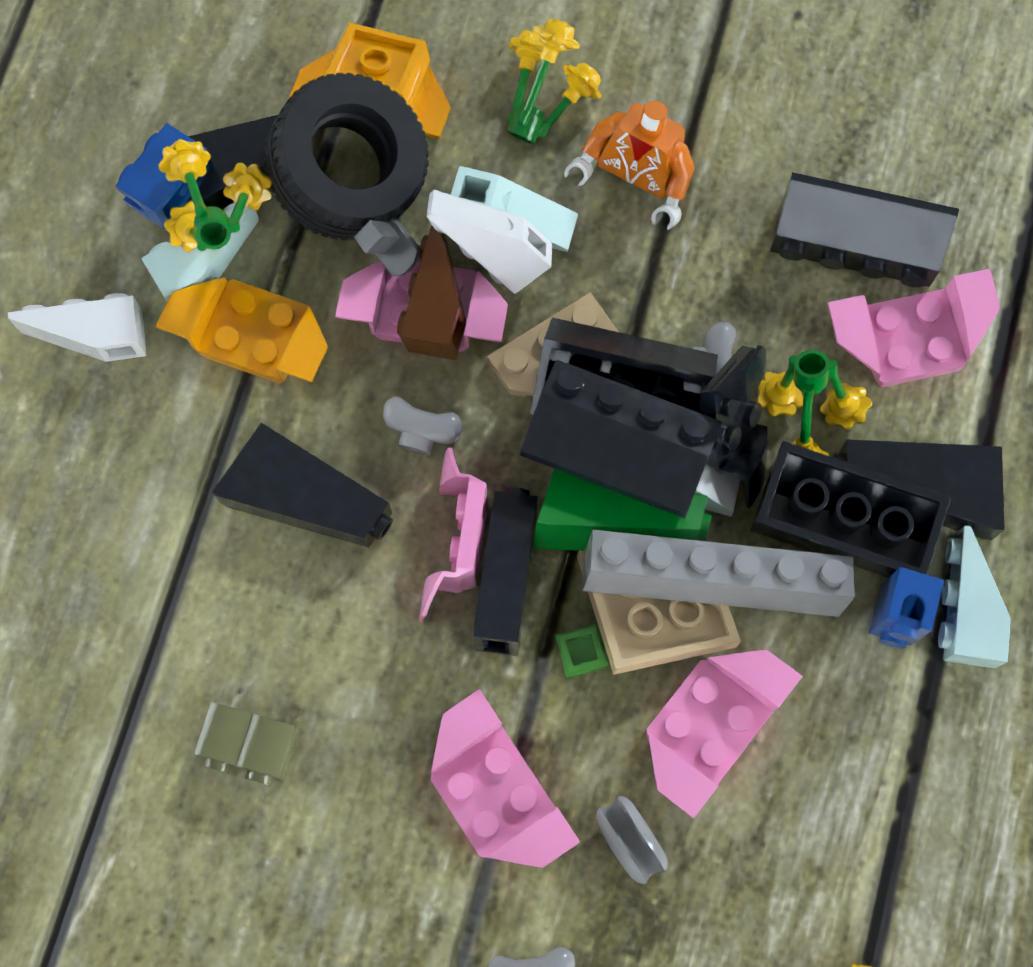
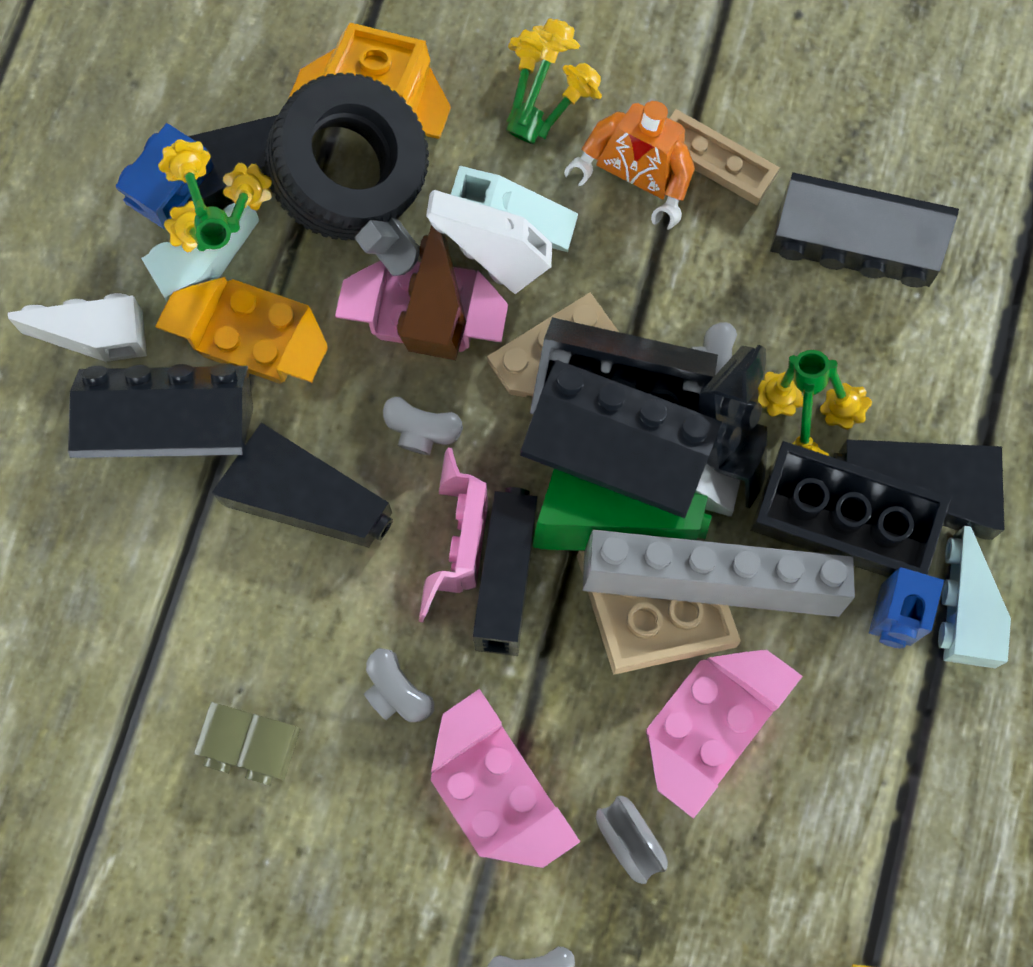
bright green tile [555,624,609,679] -> none
bright pink piece [827,269,1000,388] -> none
none -> black slope [68,363,253,458]
none -> light grey piece [364,648,434,722]
none -> tan plate [669,109,780,205]

